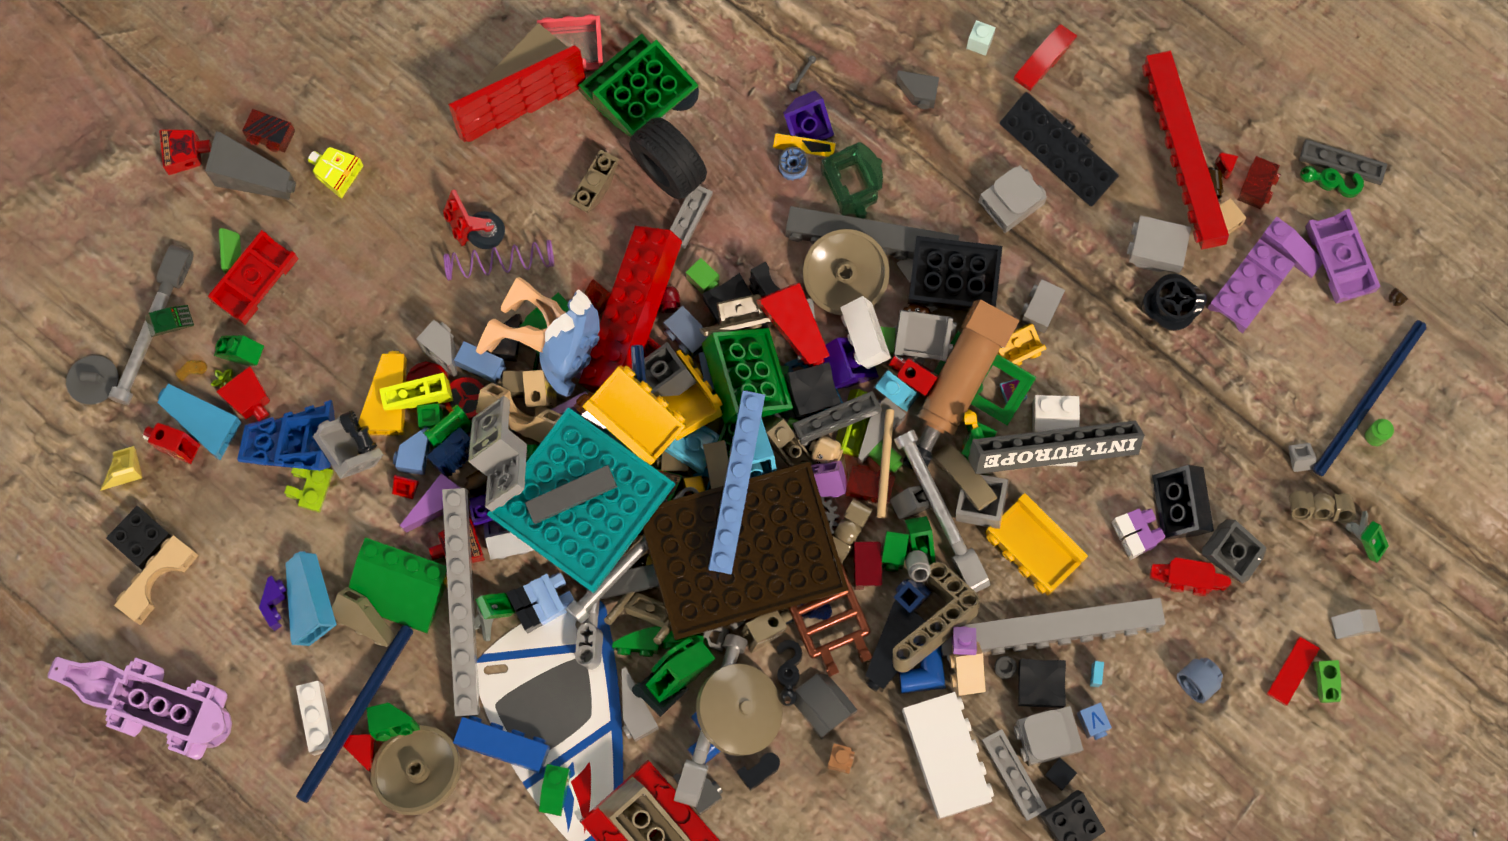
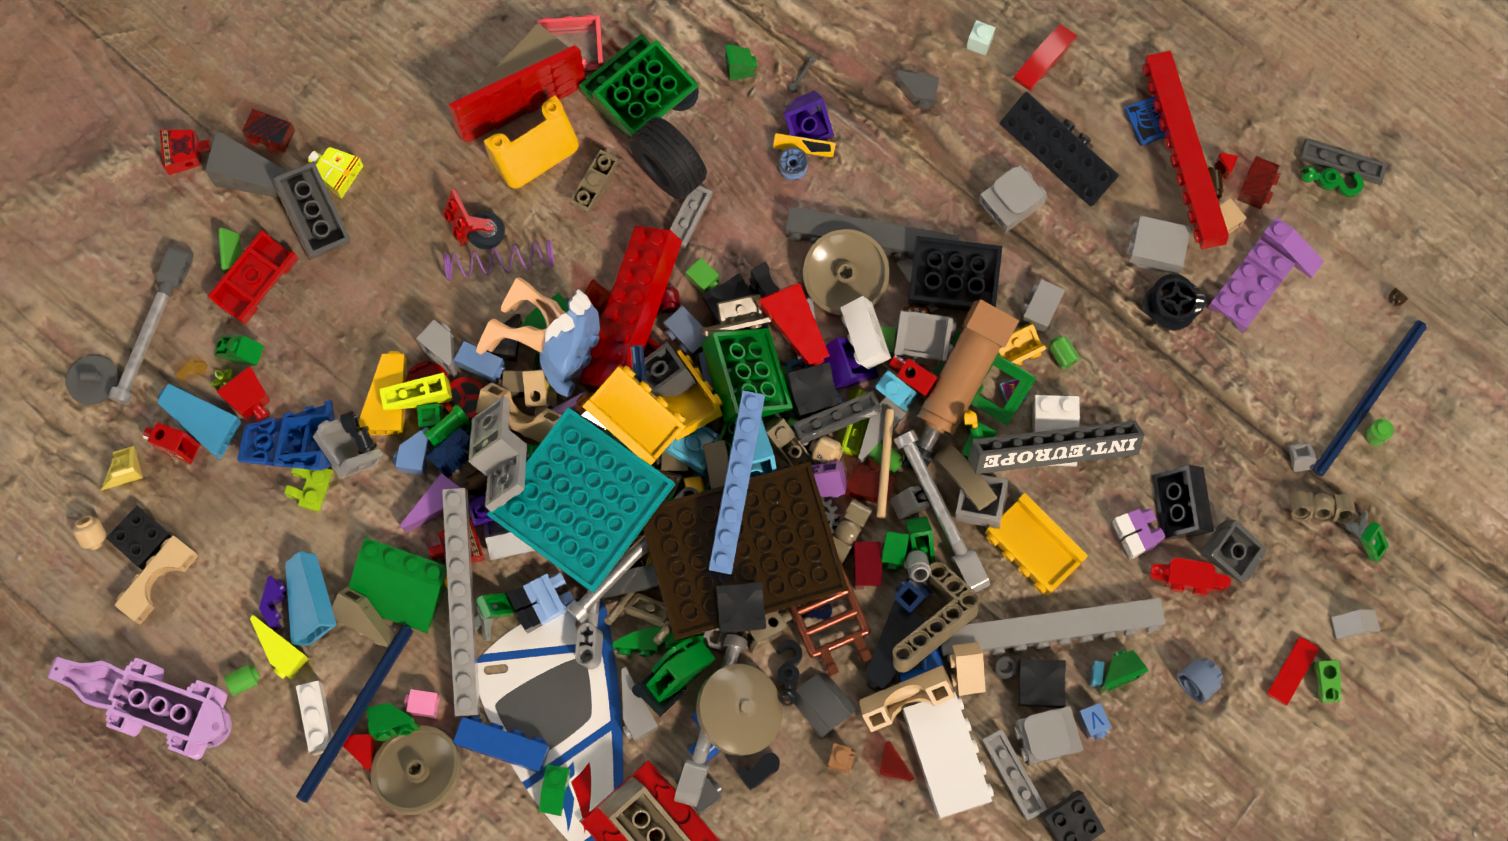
dark green slope [145,305,194,337] -> none
red slope [392,475,419,499] -> none
dark grey tile [525,465,618,524] -> none
clear green animal [820,142,883,219] -> none
medium lavender bracket [952,626,977,655] -> none
black tile [1044,758,1077,791] -> none
medium lavender piece [1305,209,1381,304] -> none
none -> tan head [73,516,107,550]
none -> bright green brick [224,664,261,696]
none -> neon yellow slope [250,615,309,680]
none -> dark grey brick [273,161,351,261]
none -> bright pink brick [404,689,440,719]
none -> yellow windscreen [484,95,579,189]
none -> black brick [716,582,766,633]
none -> green slope [725,44,758,81]
none -> tan arch [859,665,955,732]
none -> clear red slope [878,741,915,784]
none -> bright green brick [1049,335,1081,370]
none -> green slope [1098,649,1148,695]
none -> blue tile [1124,97,1166,146]

